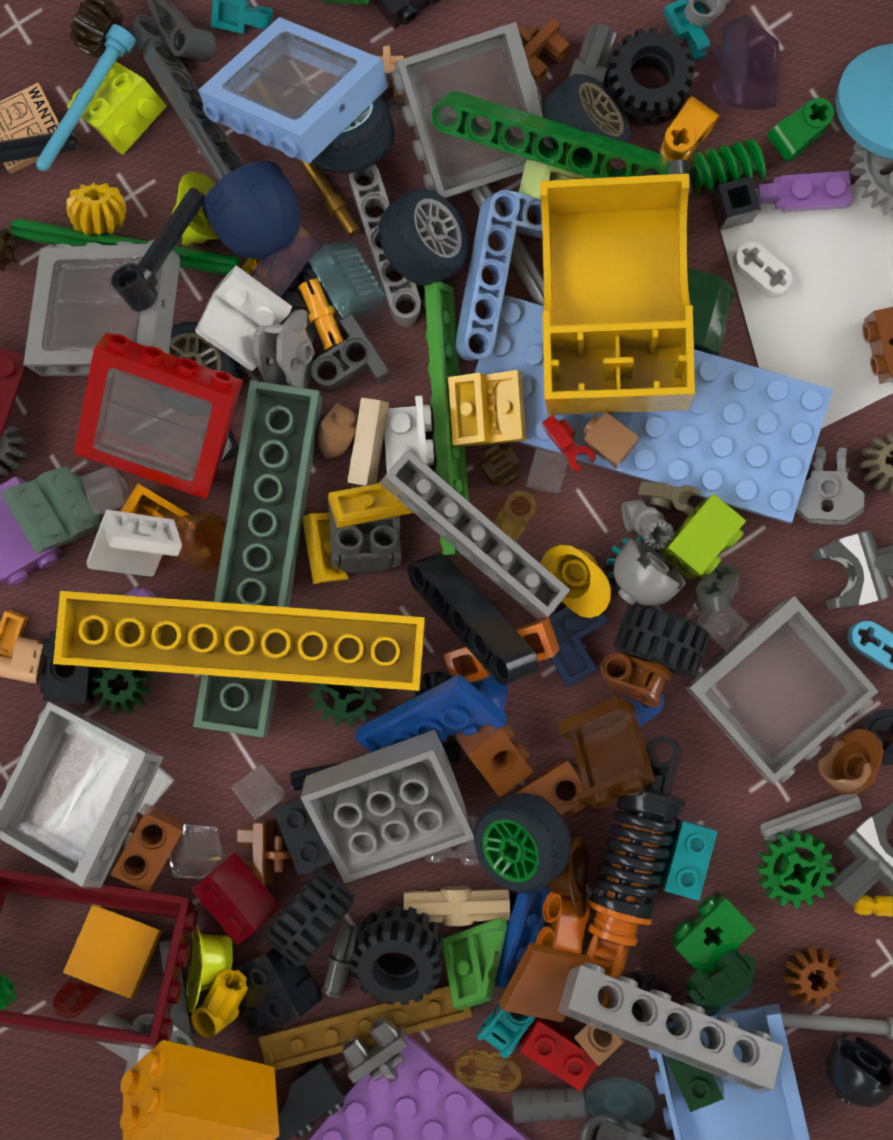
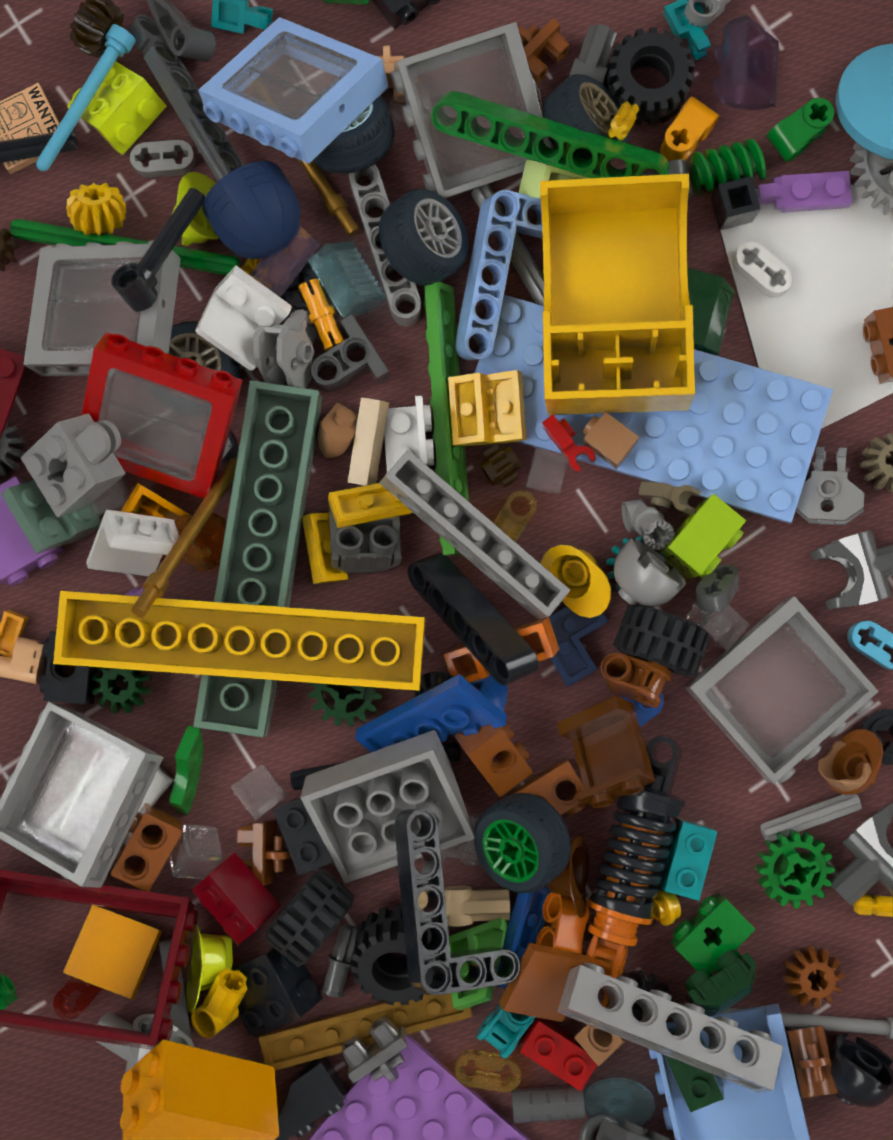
none -> light grey brick [21,414,126,518]
none -> light grey beam [130,140,196,178]
none -> pearl gold bar [132,458,237,617]
none -> green tile [169,725,203,816]
none -> black beam [394,809,520,995]
none -> yellow axle [608,101,639,141]
none -> yellow plate [652,890,681,926]
none -> dark orange hips [786,1026,838,1099]

